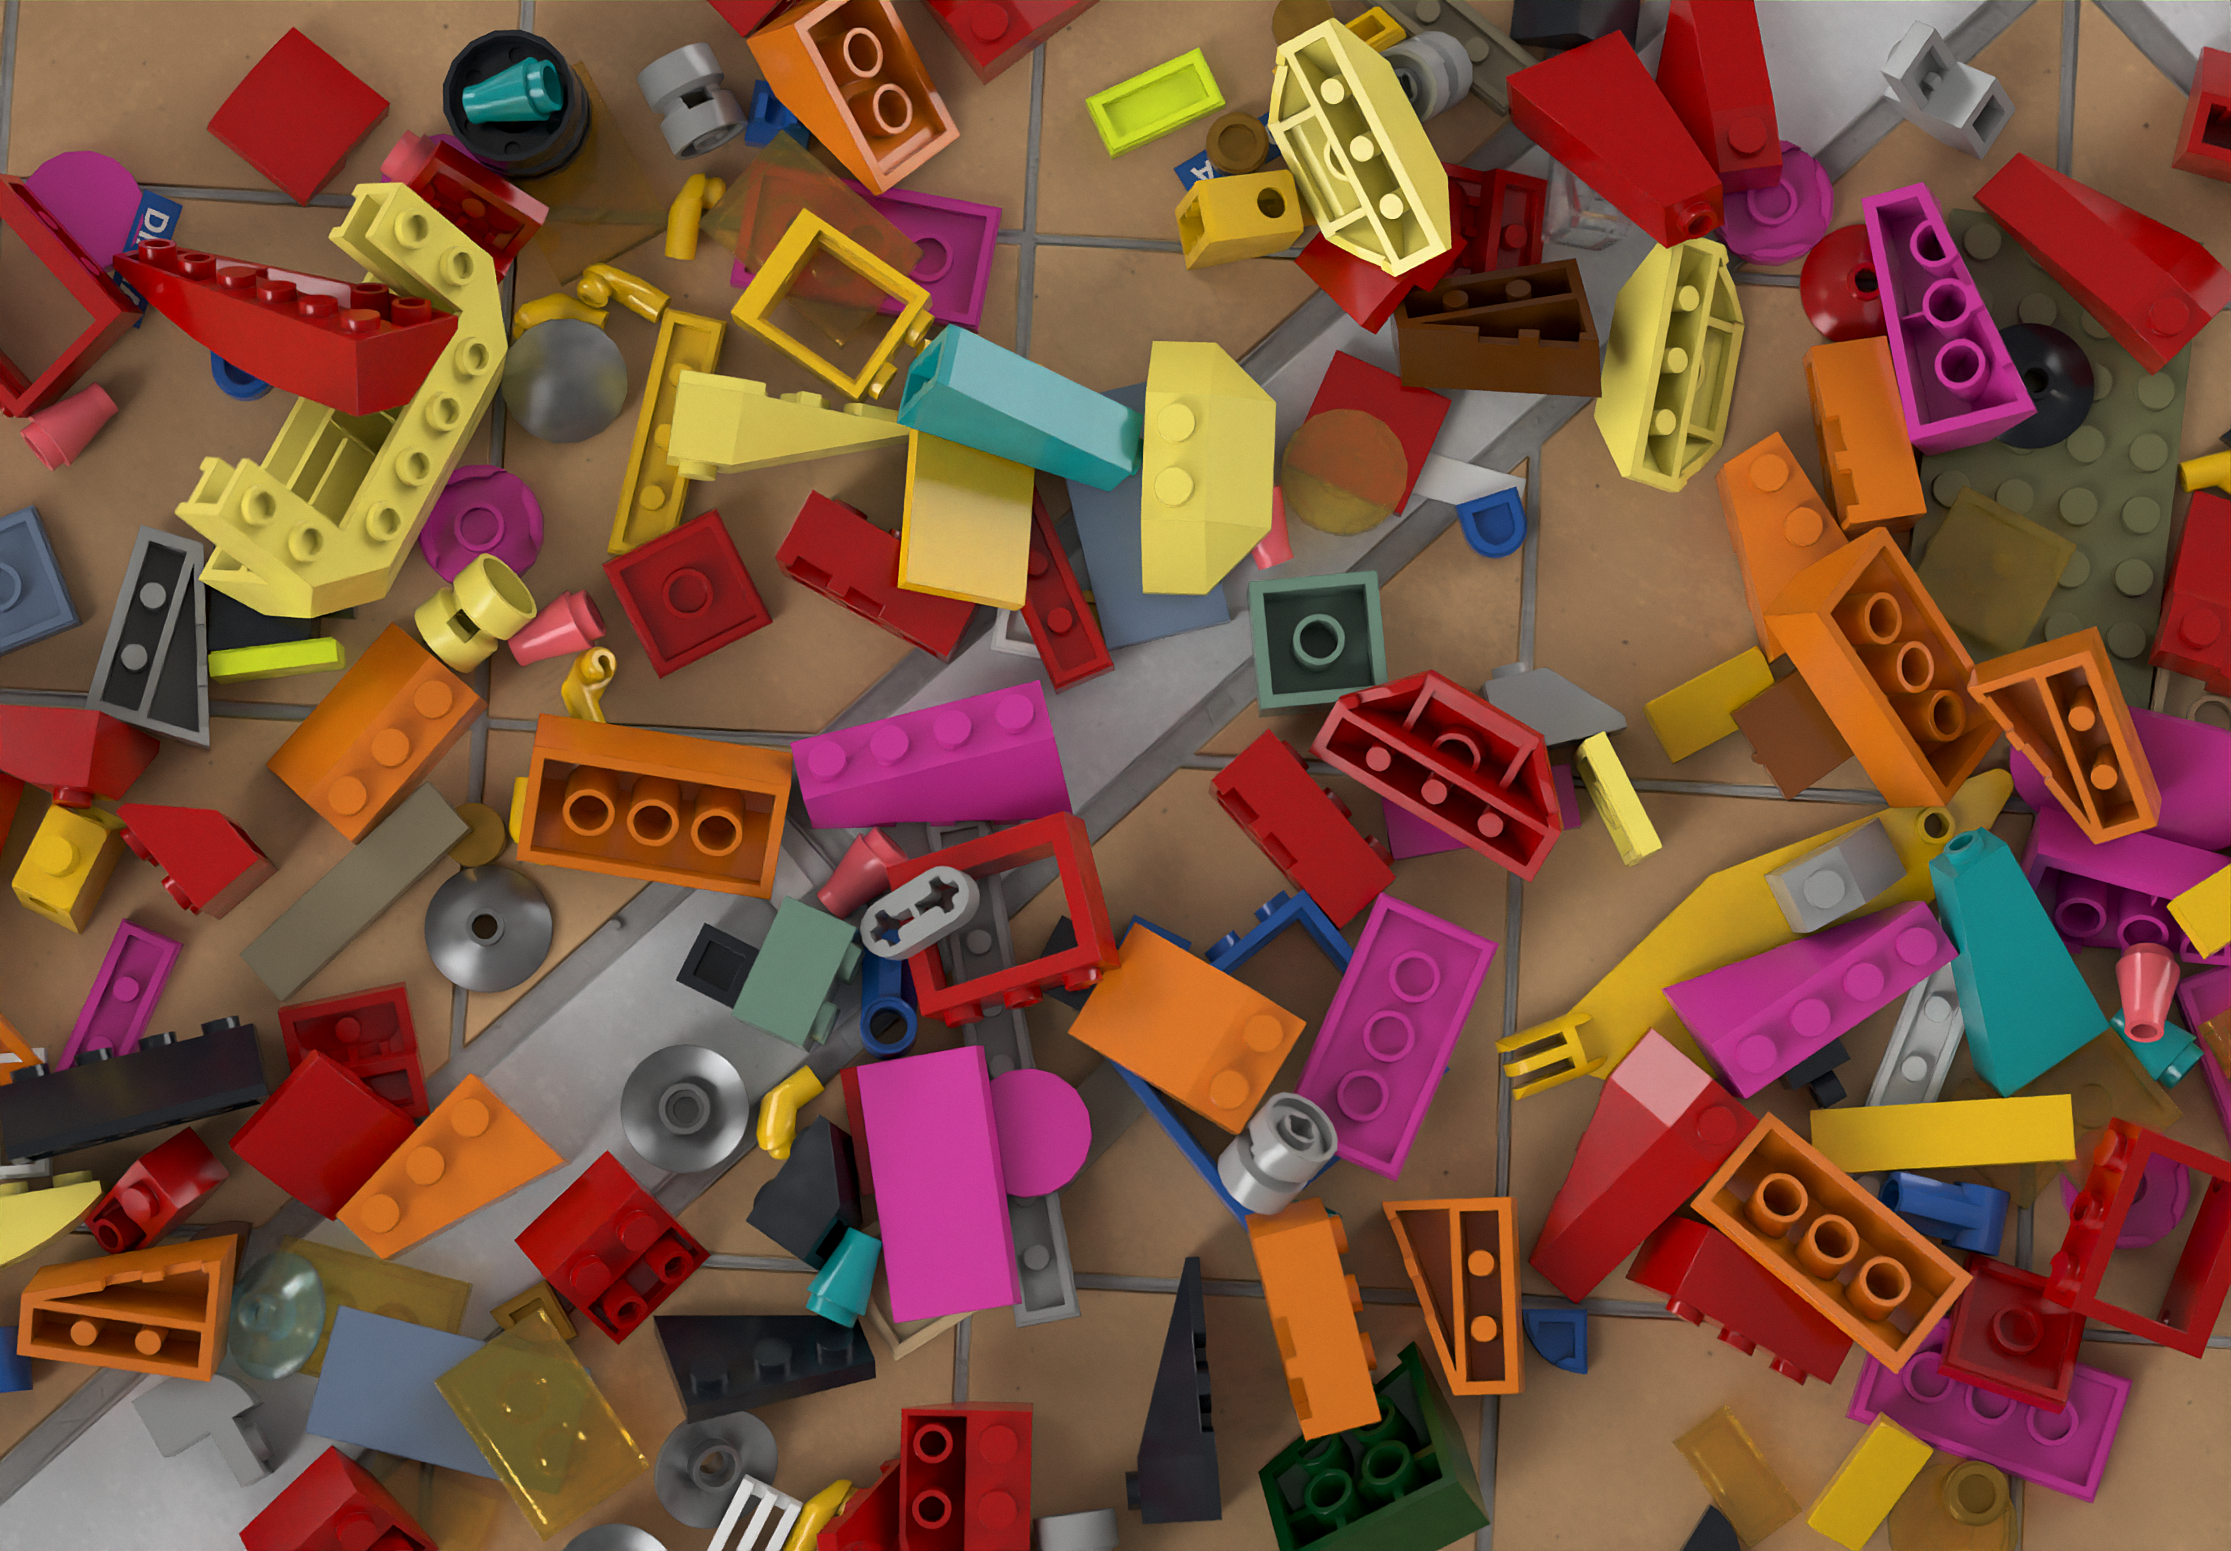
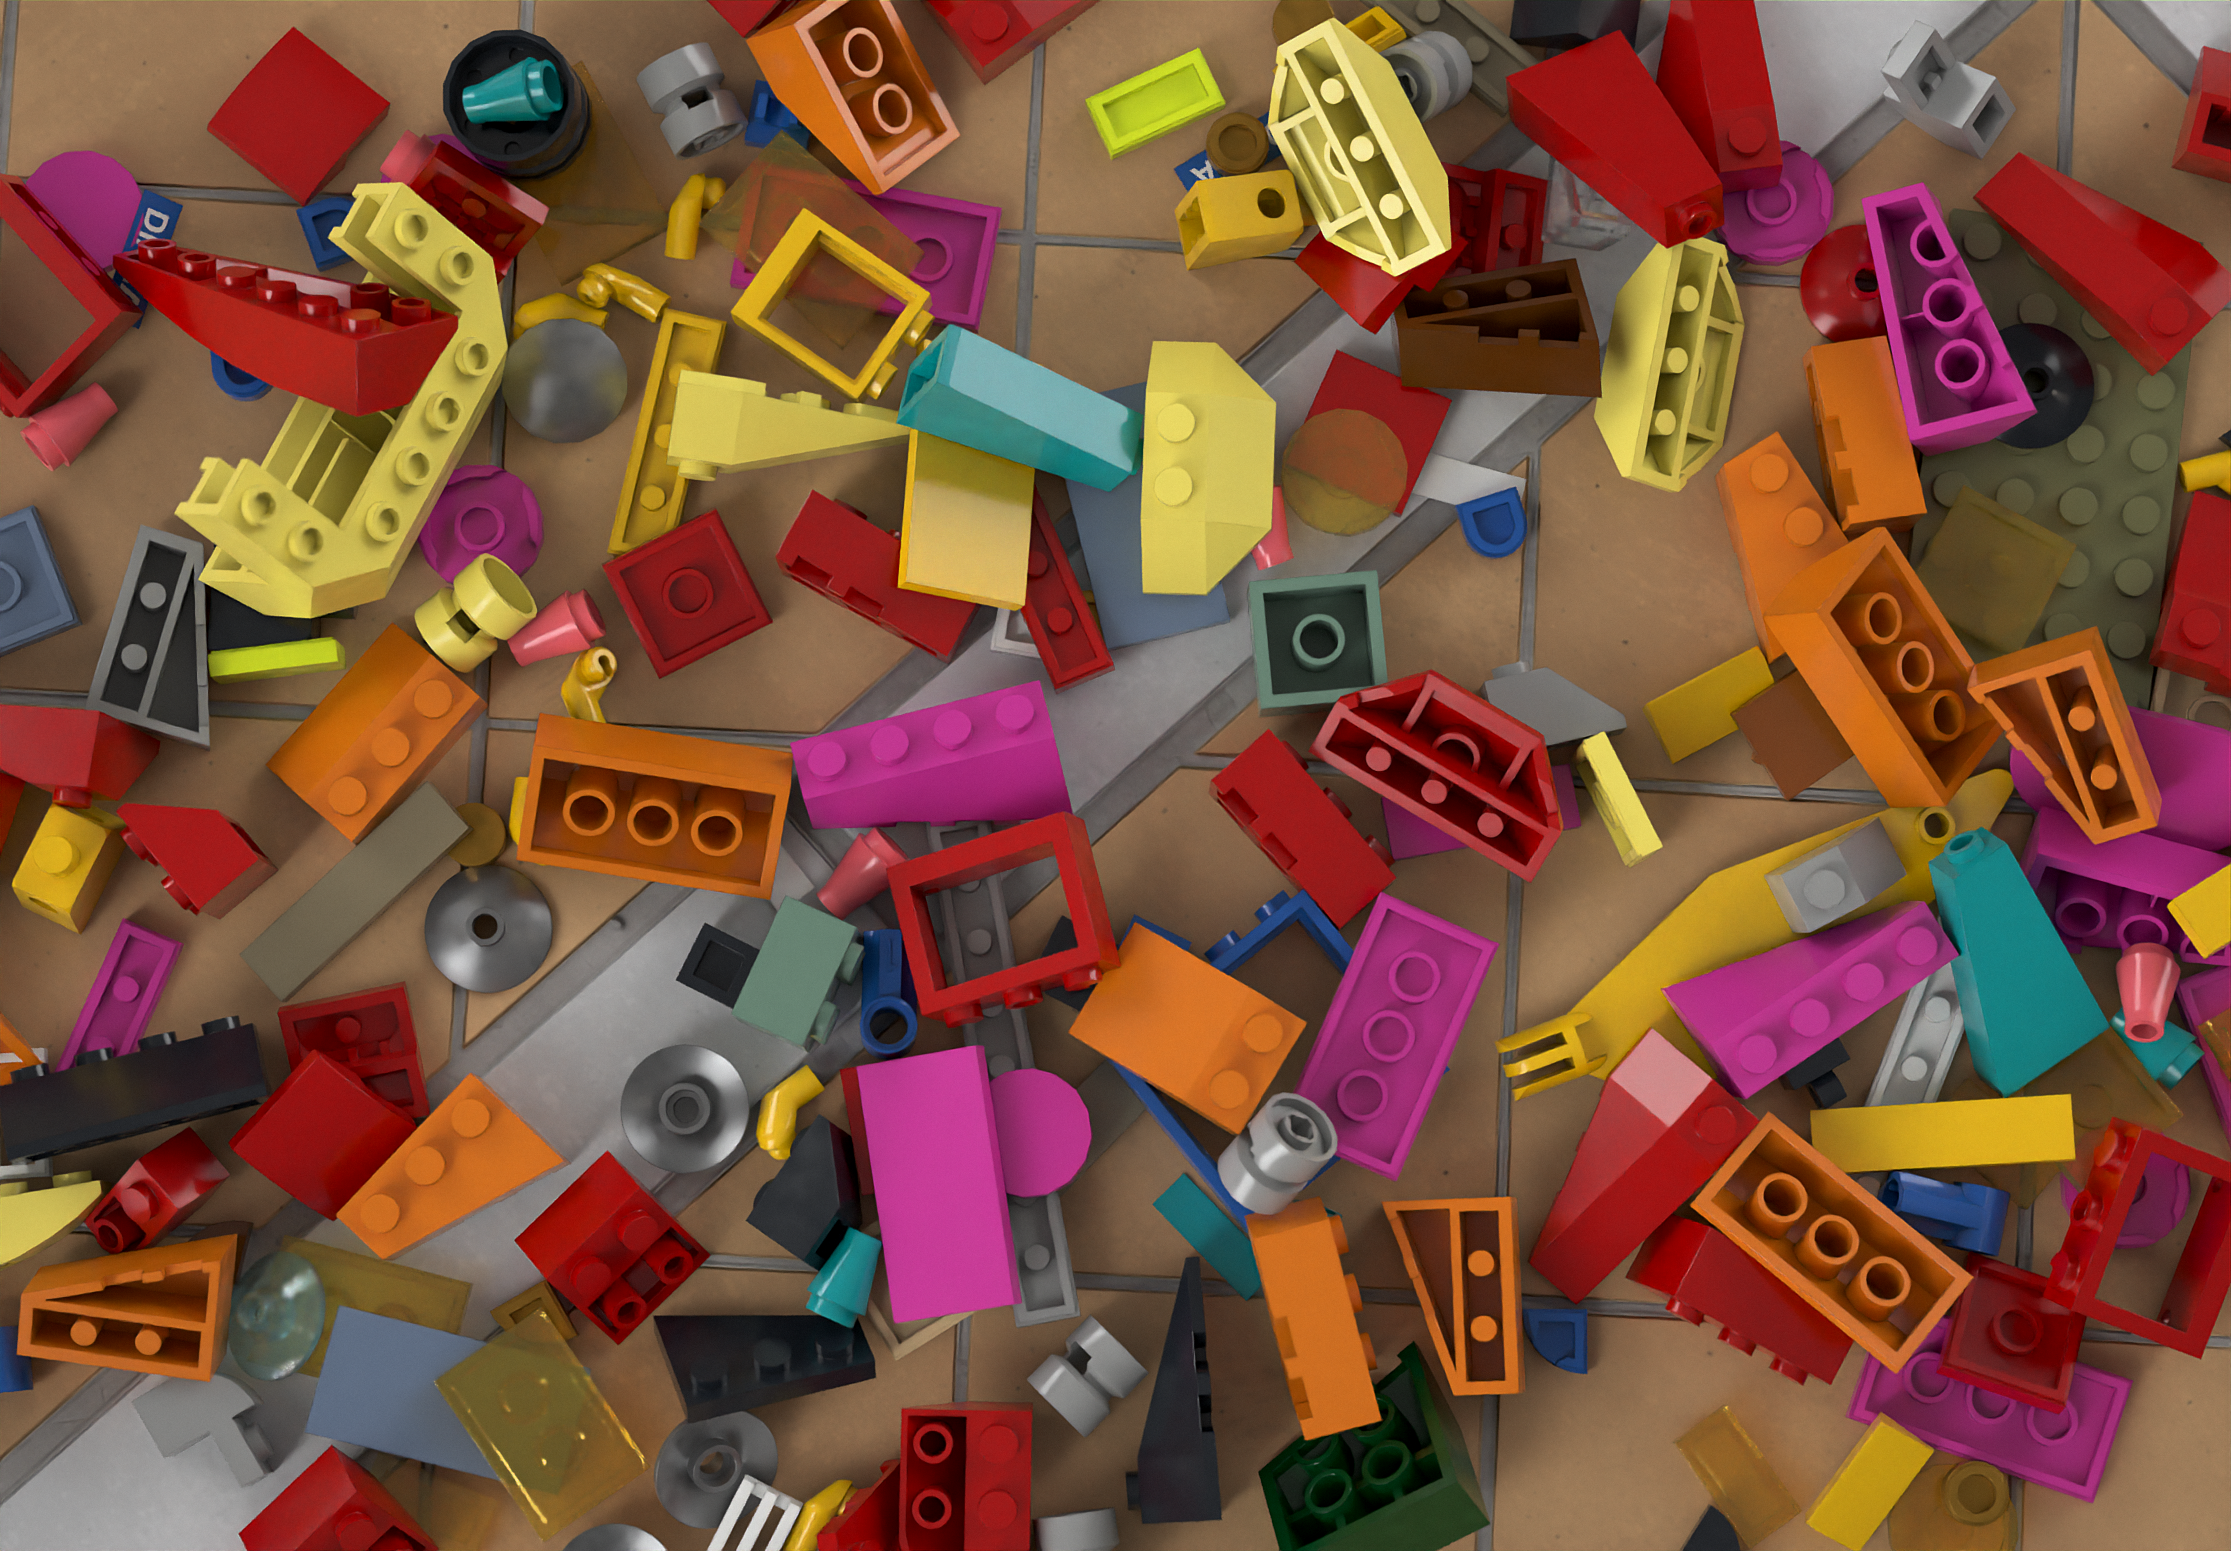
light grey beam [860,866,980,961] -> none
none -> blue tile [296,197,354,273]
none -> light grey wheel [1027,1315,1149,1438]
none -> teal sticker [1152,1173,1262,1301]

